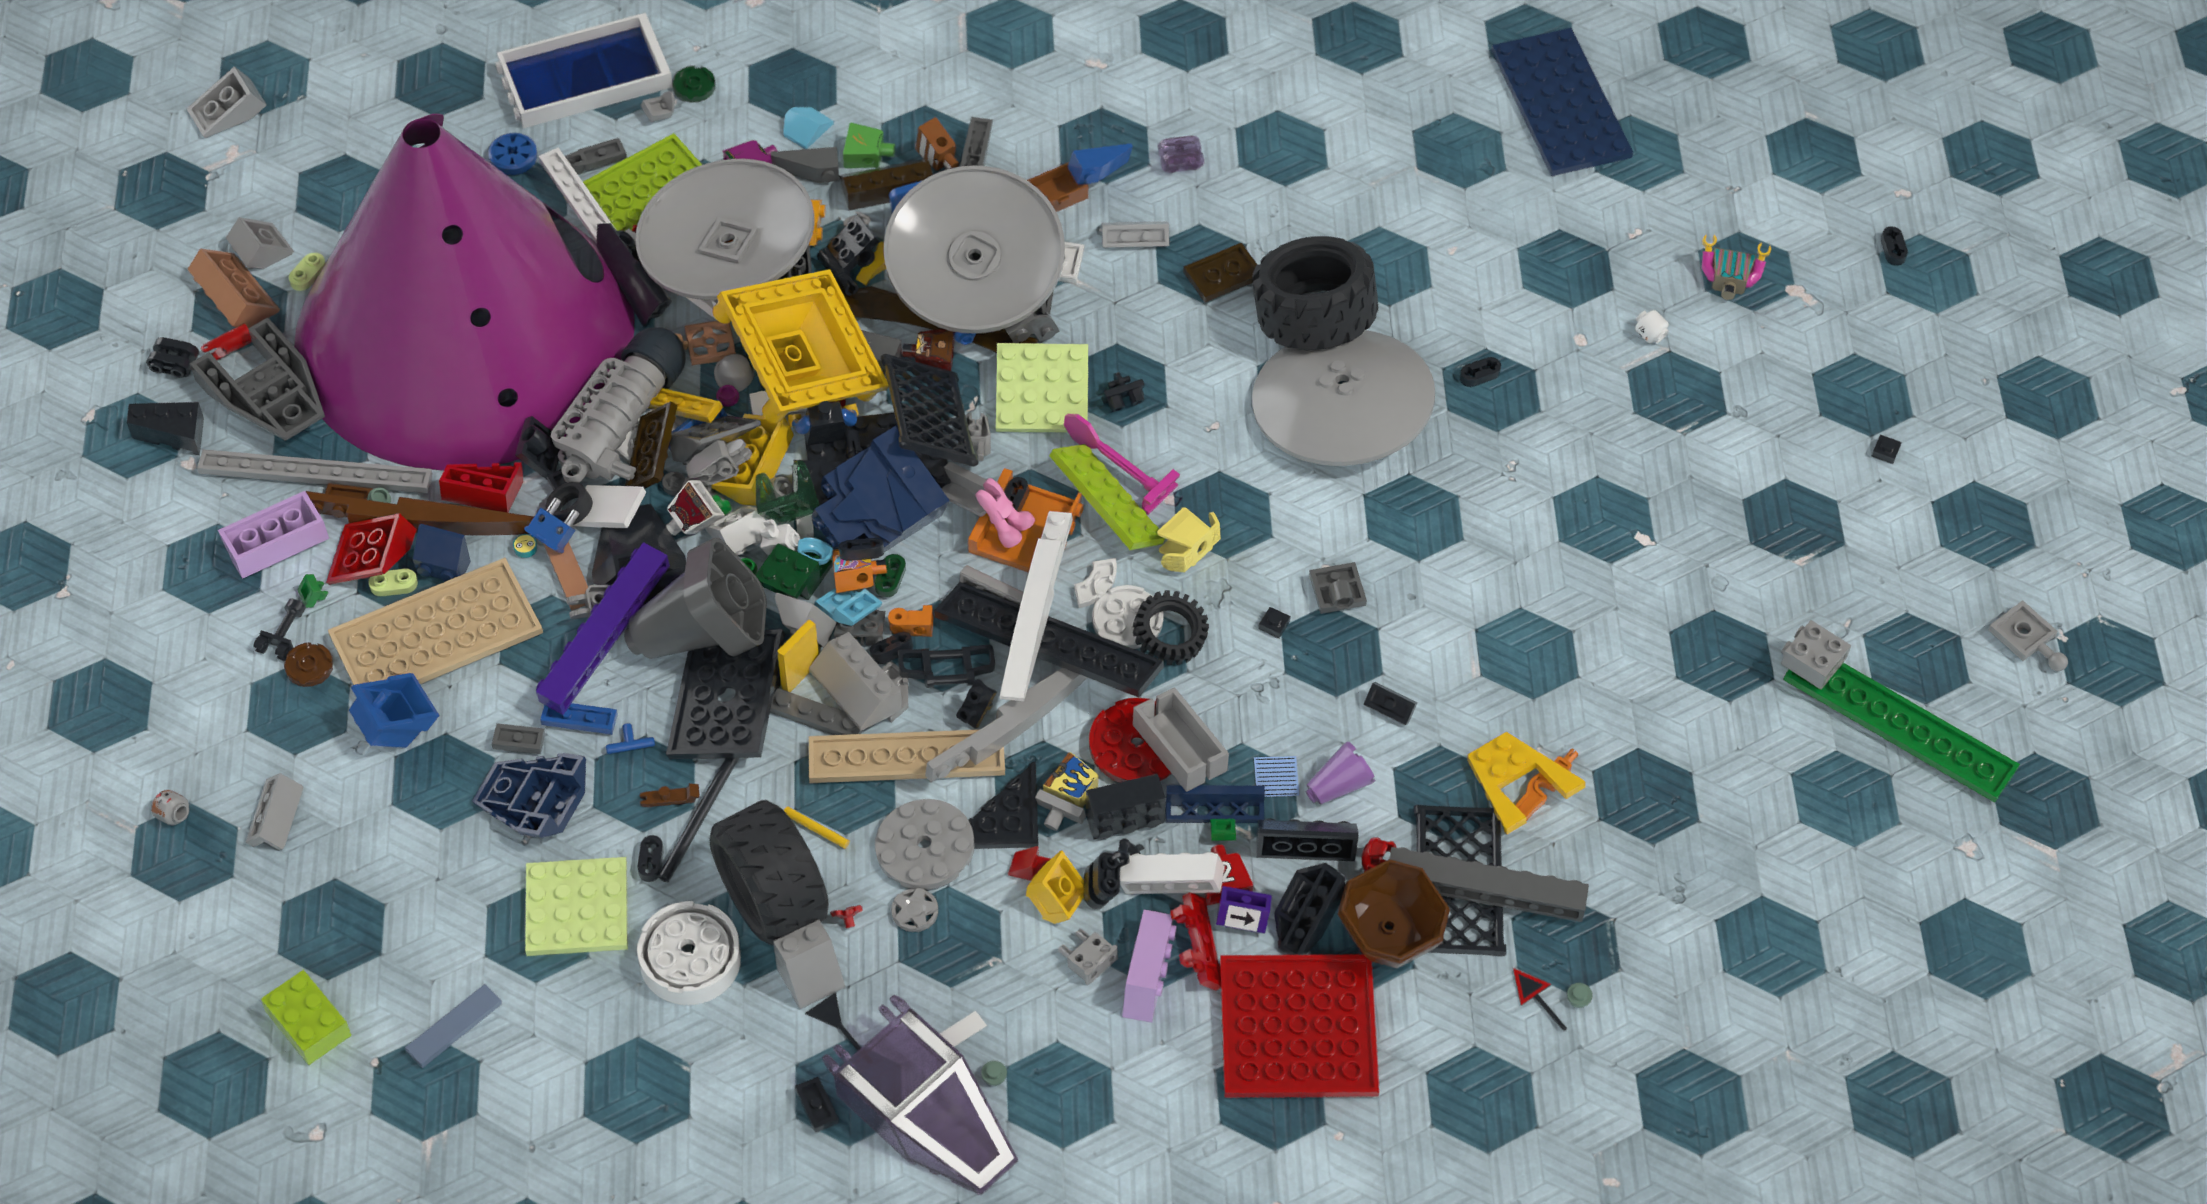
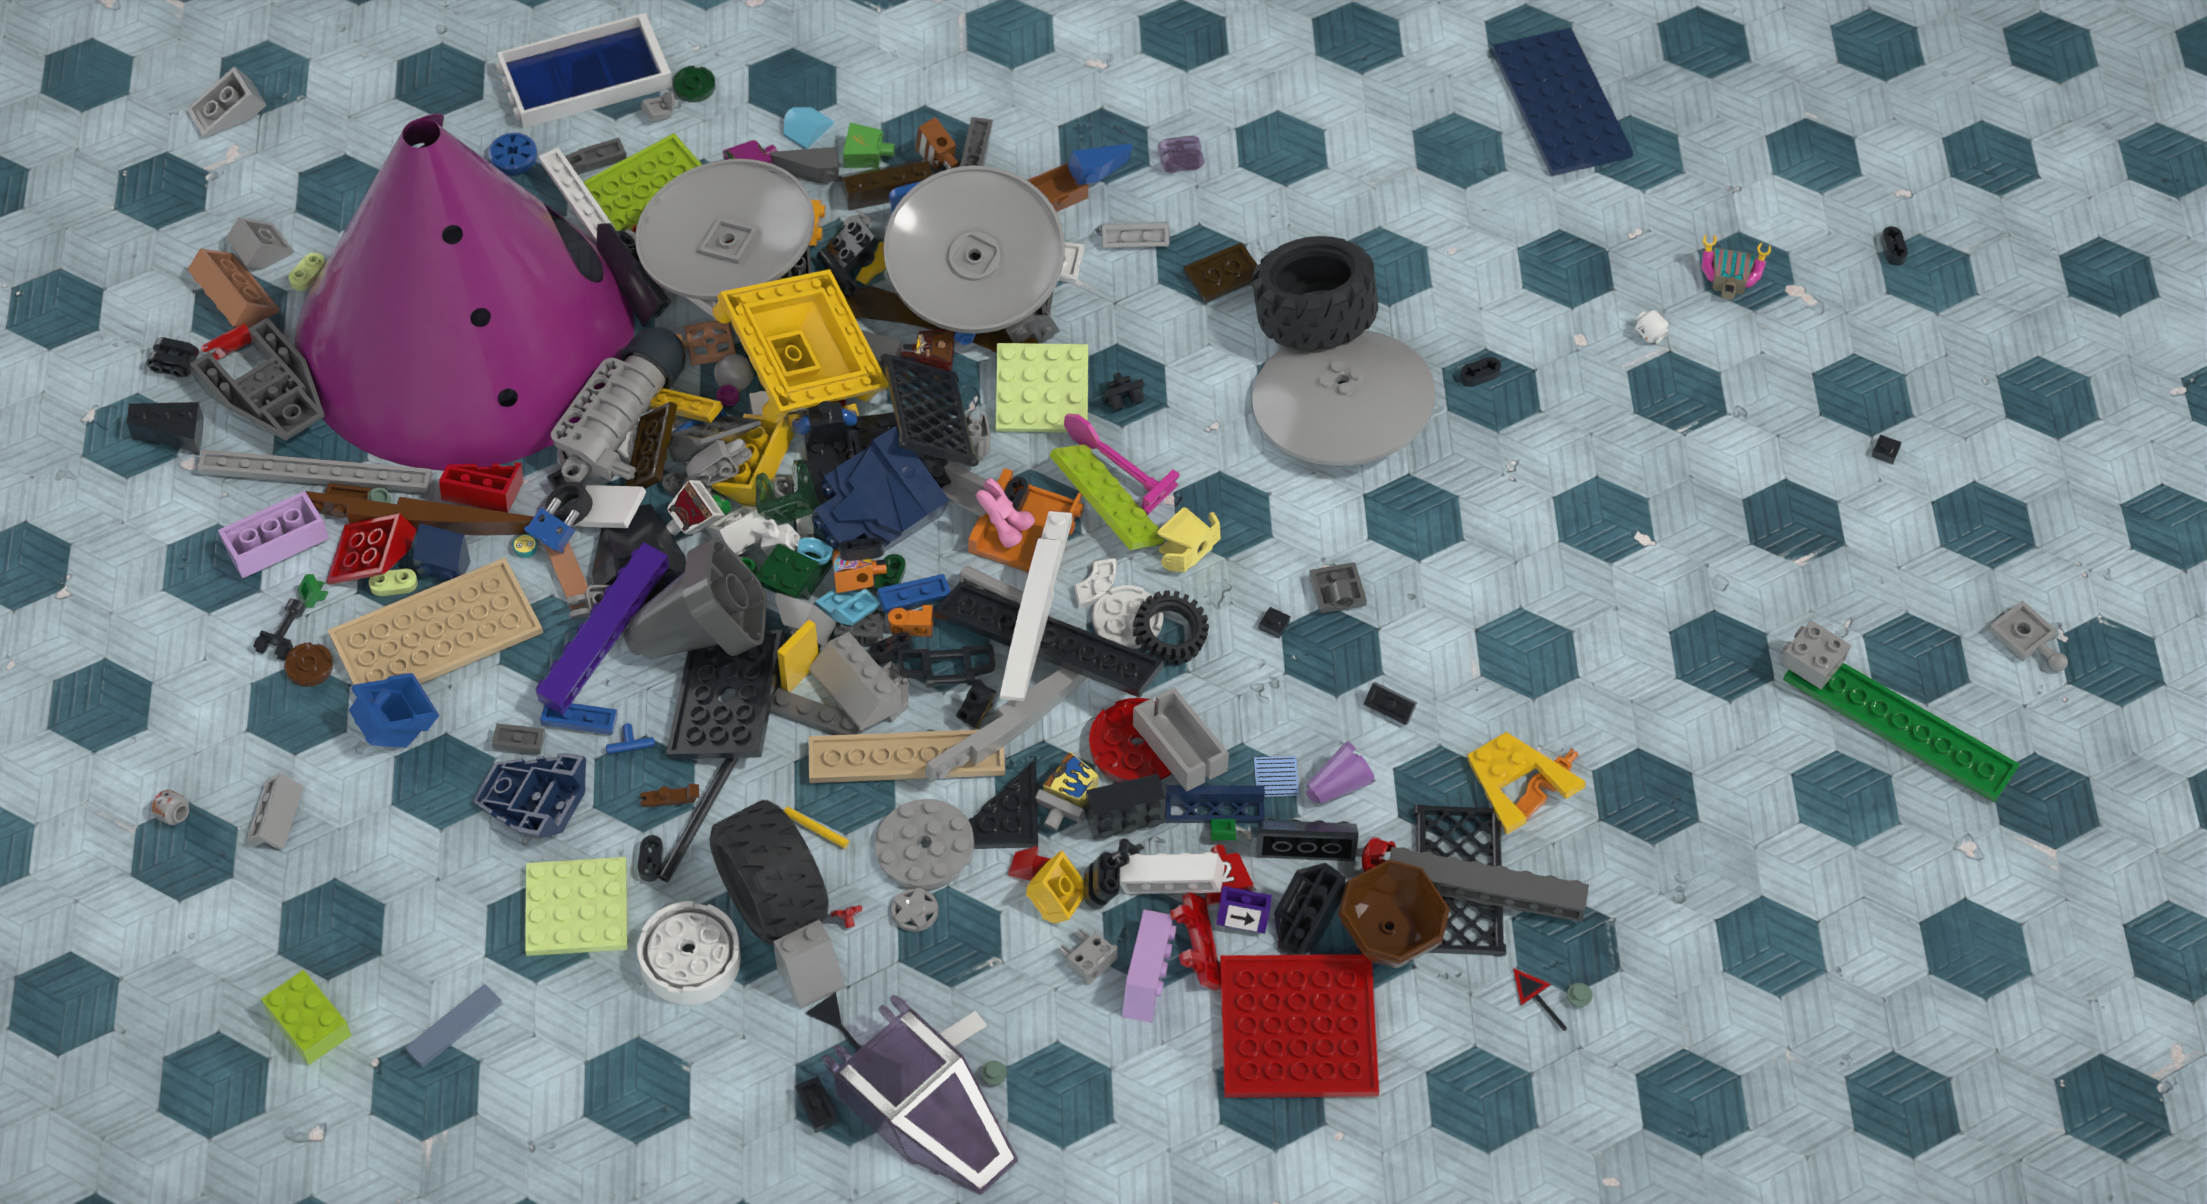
black plate [515,416,560,480] -> none
none -> blue plate [876,574,951,613]

